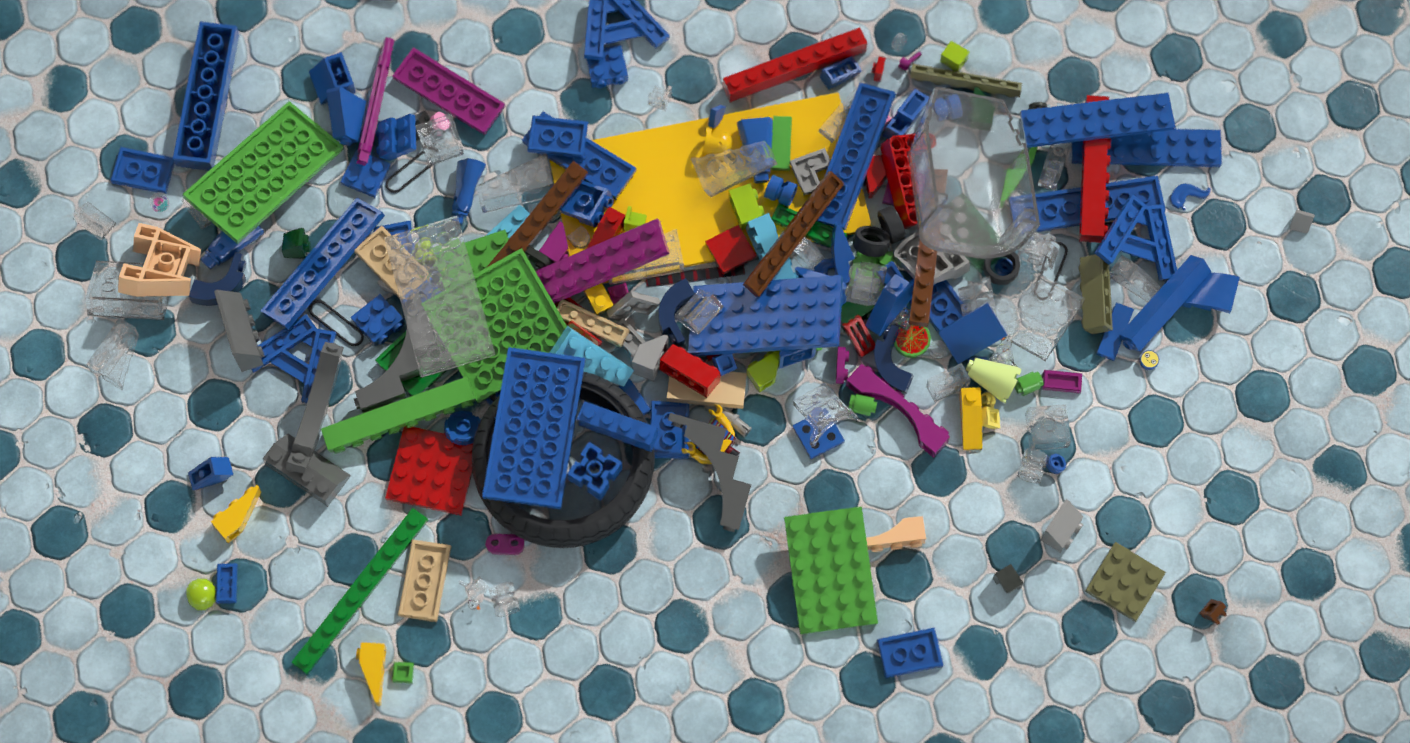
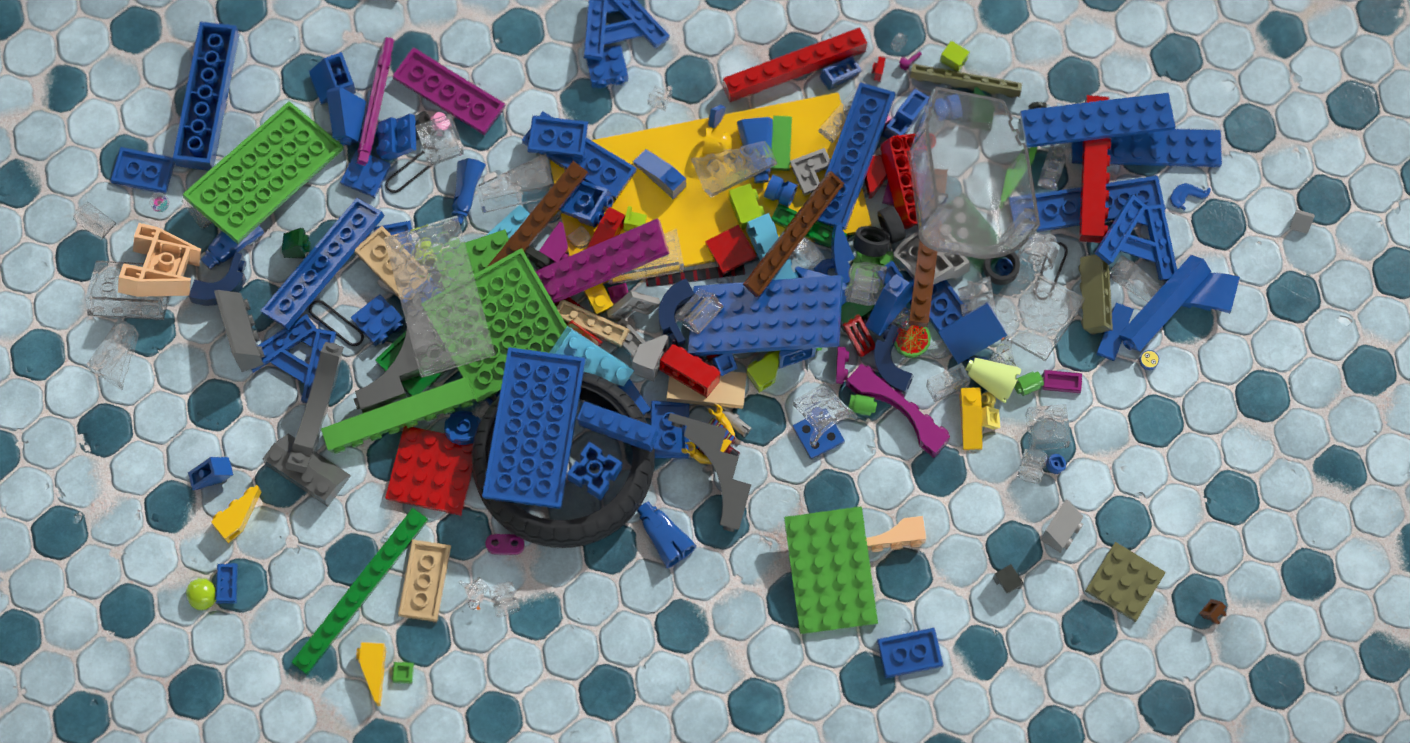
none -> blue slope [633,149,686,199]
none -> blue piece [637,501,697,568]

